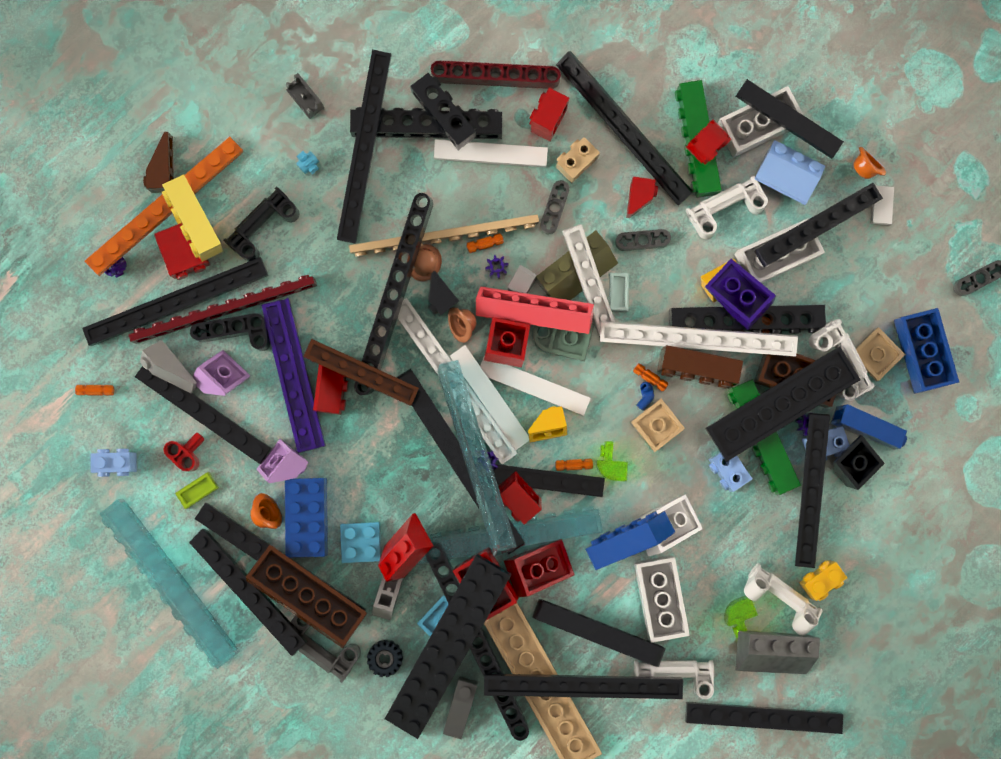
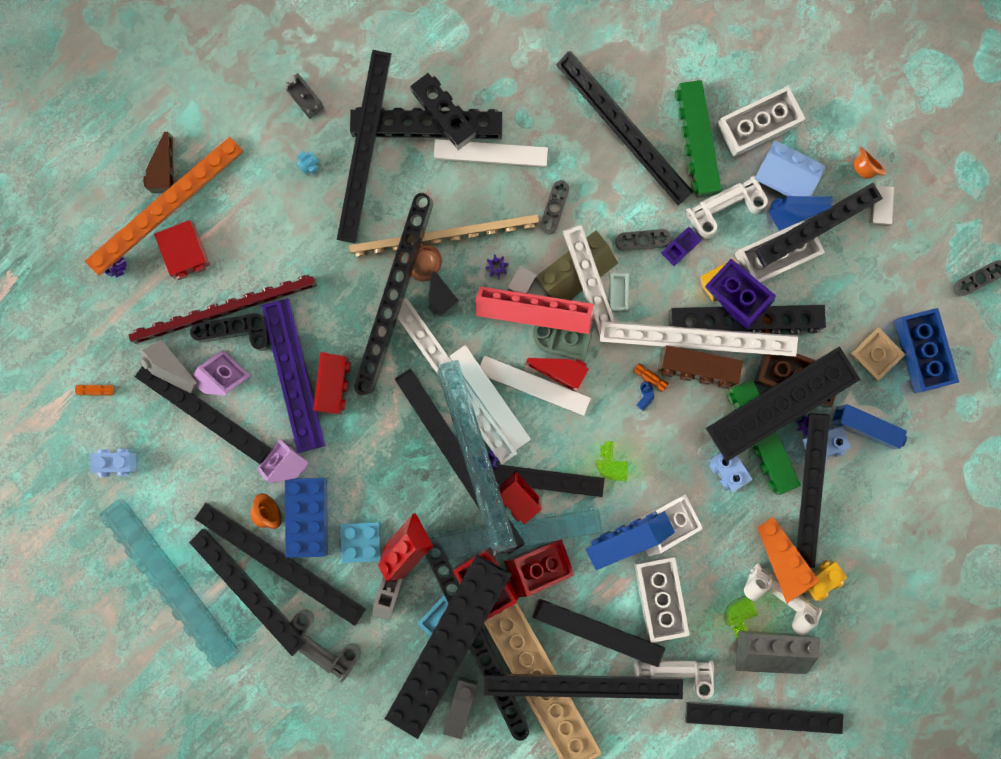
black plate [82,257,269,346] -> none
light yellow brick [162,175,223,262] -> none
red beam [163,433,205,472] -> none
lime tile [175,472,219,509] -> none
black piece [223,186,300,262] -> none
reddish brown brick [246,545,367,648] -> none
reddish brown plate [303,339,419,406] -> none
black bush [367,640,403,677] -> none
dark red beam [430,61,561,89] -> none
nougat hat [448,307,477,343] -> none
orange axle [467,233,504,253] -> none
red brick [484,317,530,368] -> none
yellow slope [528,406,568,443] -> none
red brick [529,88,569,142] -> none
orange axle [555,459,593,471] -> none
tan brick [556,137,600,183] -> none
red slope [626,177,658,218] -> none
tan plate [631,398,685,452] -> none
red brick [685,119,731,165] -> none
black tile [735,79,844,159] -> none
white piece [809,319,875,401] -> none
black slope [833,435,885,490] -> none
none -> red slope [525,358,589,392]
none -> dark purple slope [661,227,702,266]
none -> orange wing [757,517,820,604]
none -> blue slope [768,196,834,231]

